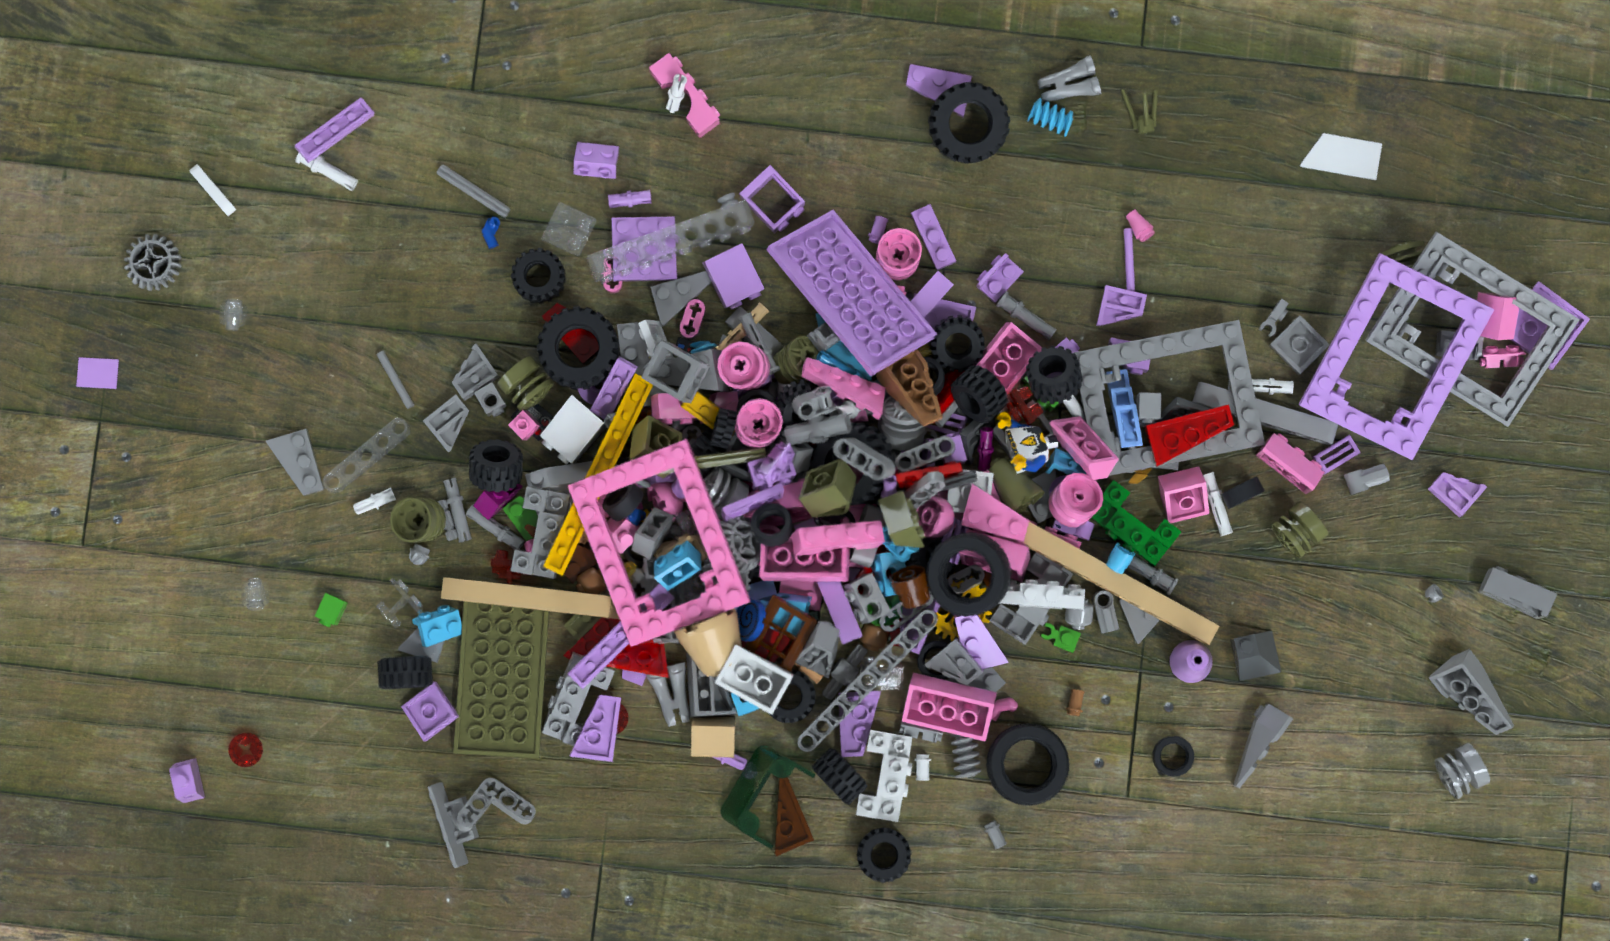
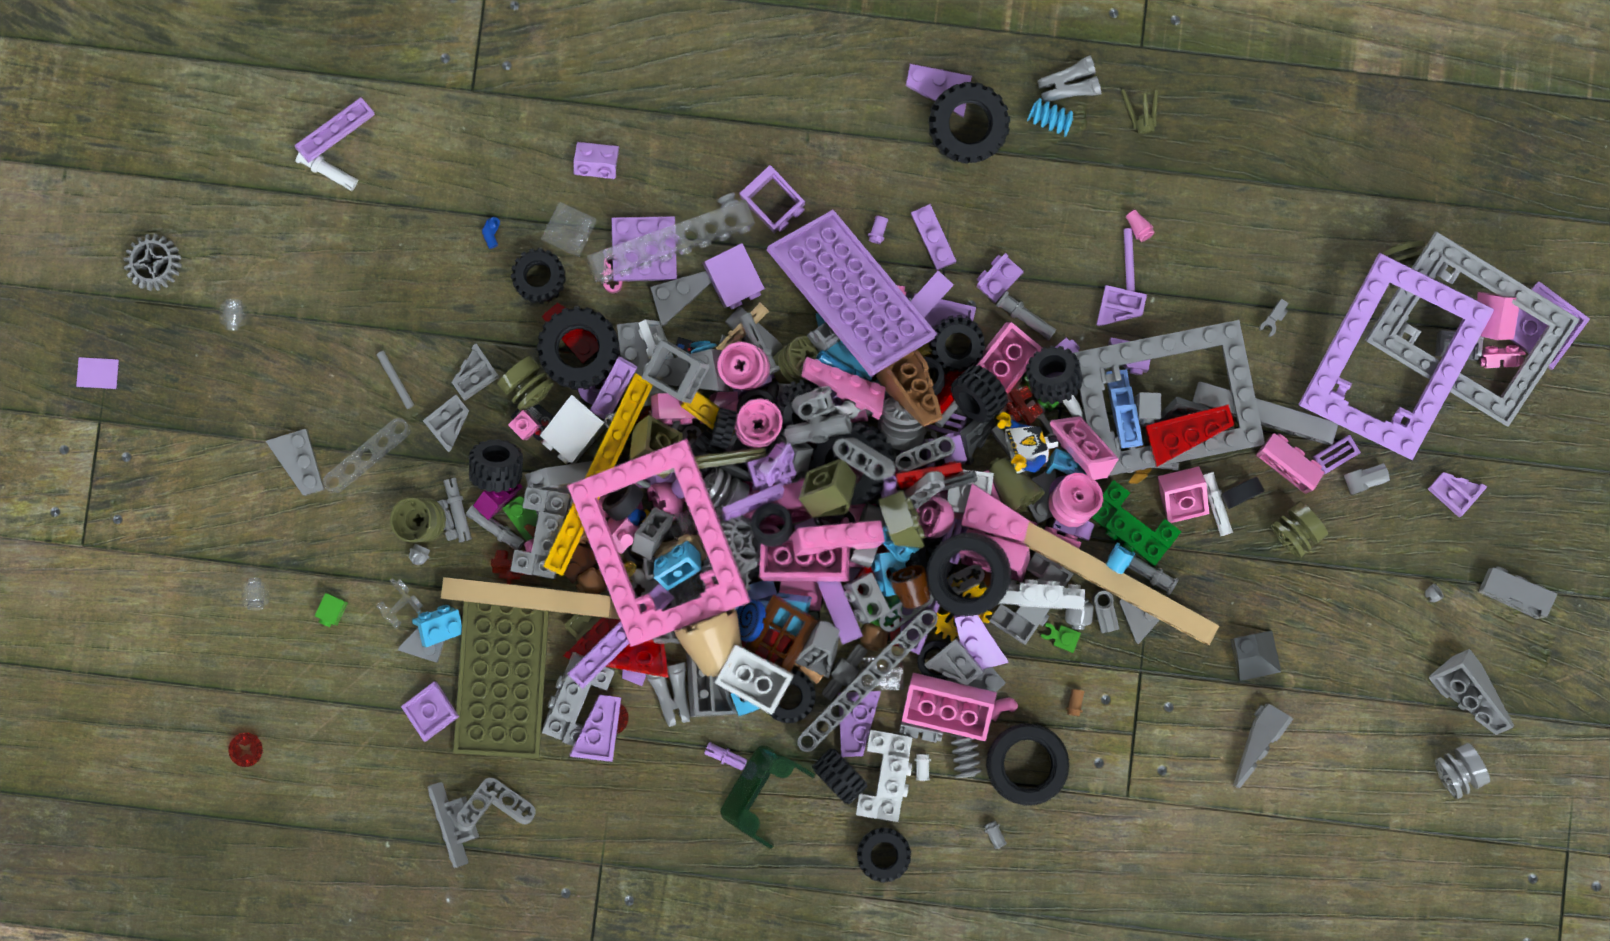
lavender torso [169,758,205,803] -> none
white beam [189,164,236,216] -> none
white axle [353,487,396,515] -> none
black tyre [377,656,433,689] -> none
light grey axle [437,165,510,218] -> none
light grey brick [474,382,507,417] -> none
lavender pin [608,190,652,208] -> none
bright pink arch [649,53,720,138] -> none
white axle [666,74,687,113] -> none
bright pink beam [680,299,705,339] -> none
tan slope [691,716,736,758] -> none
reddish brown wing [775,771,814,856] -> none
bright pink wheel [876,228,922,280] -> none
magenta pin [977,427,994,471] -> none
black tyre [1152,736,1194,777] -> none
lavender cone [1170,640,1212,683] -> none
white pin [1228,378,1294,395] -> none
light grey plate [1269,315,1330,375] -> none
white sticker [1300,133,1382,180] -> none

